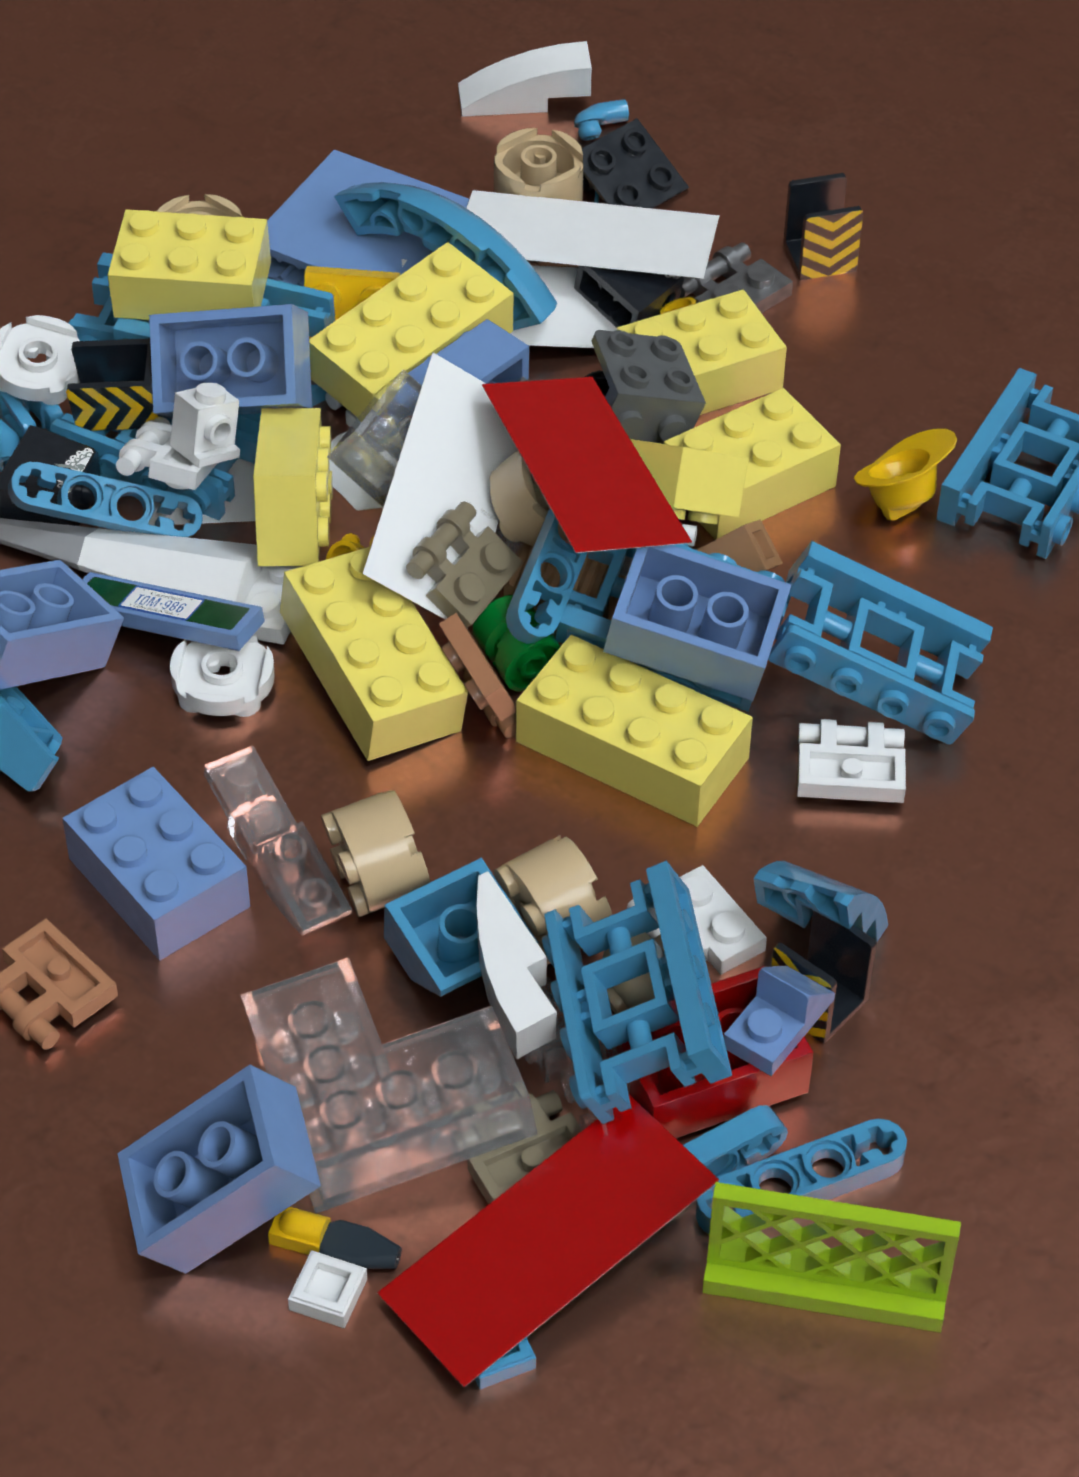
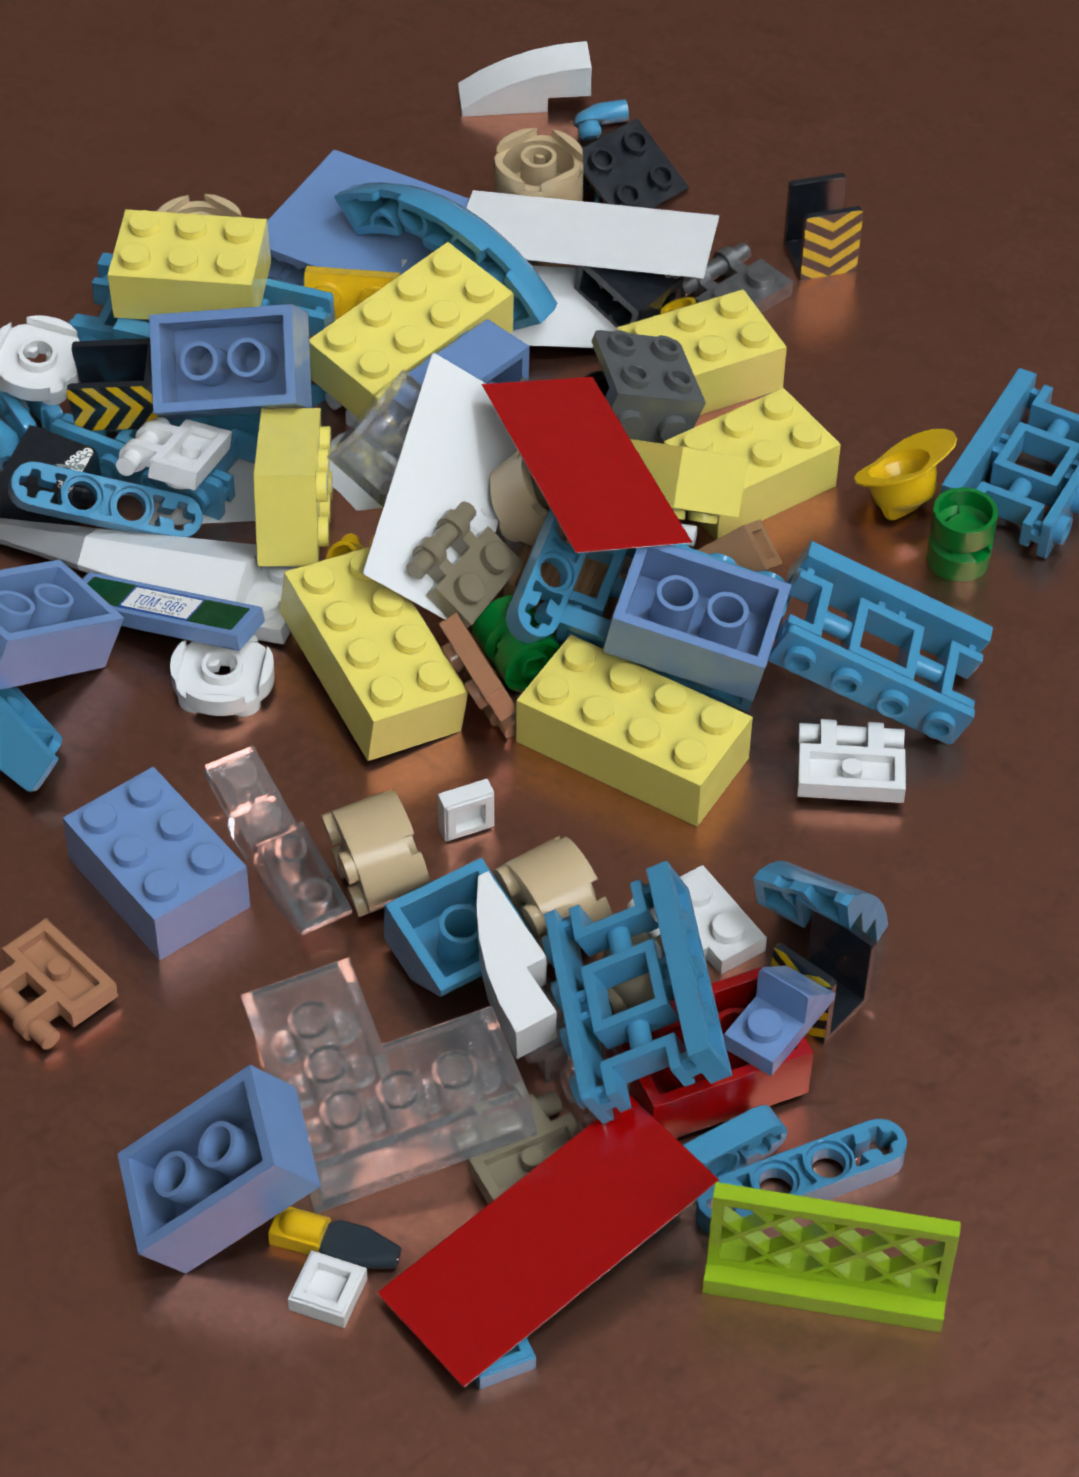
white brick [170,383,240,468] -> none
none -> white tile [437,779,494,841]
none -> green wheel [926,487,998,582]

